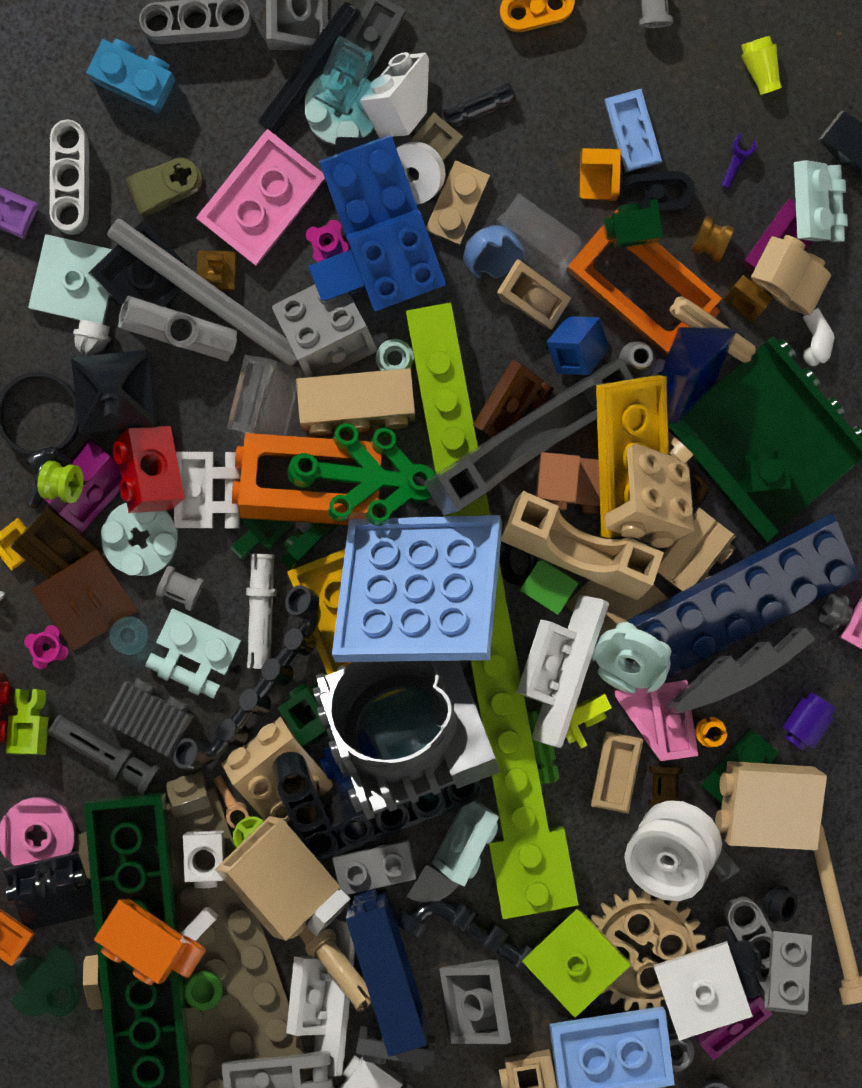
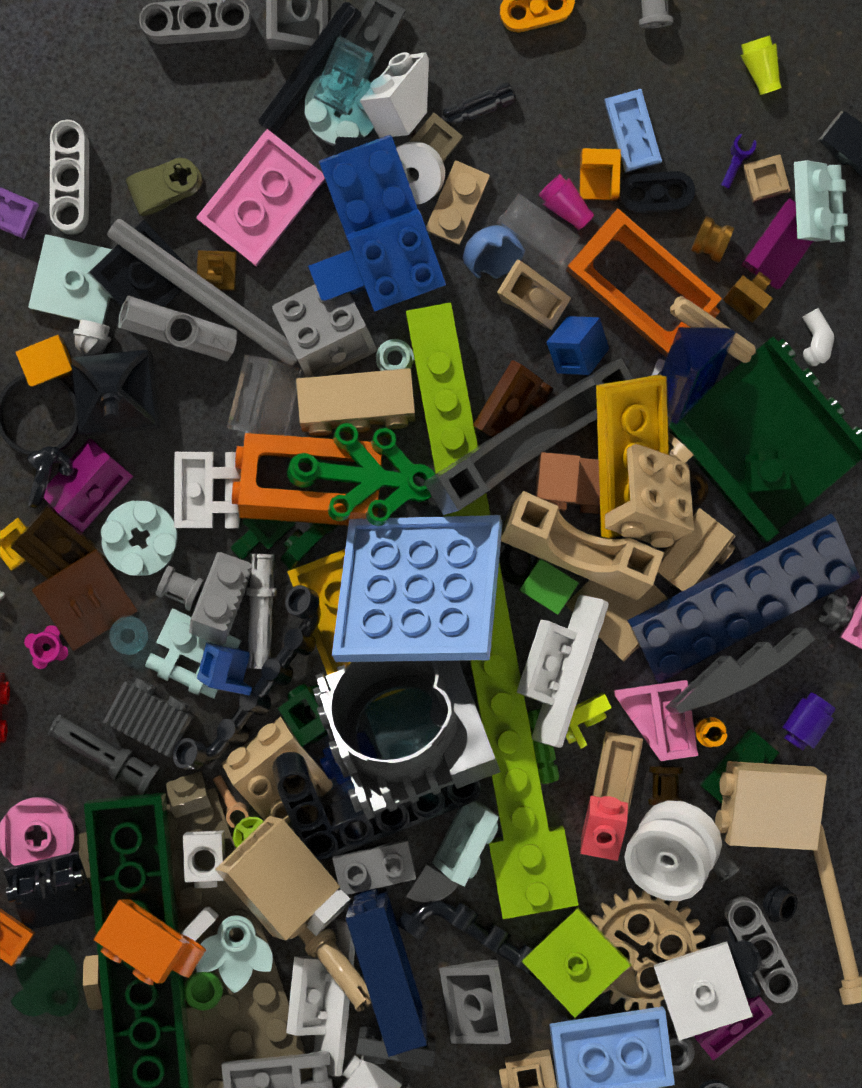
lime plate [5,689,49,755] -> none
lime wheel [37,461,84,503] -> none
dark azure brick [86,38,176,114] -> none
red brick [113,426,185,513] -> none
dark pink plate [306,220,349,262] -> none
light aqua plate [592,622,671,693] -> none
dark green brick [603,199,663,249] -> none
light grey cone [619,341,657,379] -> none
tan brick [751,235,831,316] -> none
light grey plate [764,931,812,1015] -> none
none -> light orange panel [16,335,73,387]
none -> light grey brick [189,552,252,645]
none -> light aqua plate [196,915,273,993]
none -> blue panel [197,642,252,695]
none -> dark pink cone [538,174,595,231]
none -> coral brick [580,796,628,861]
none -> tan tile [742,155,790,203]

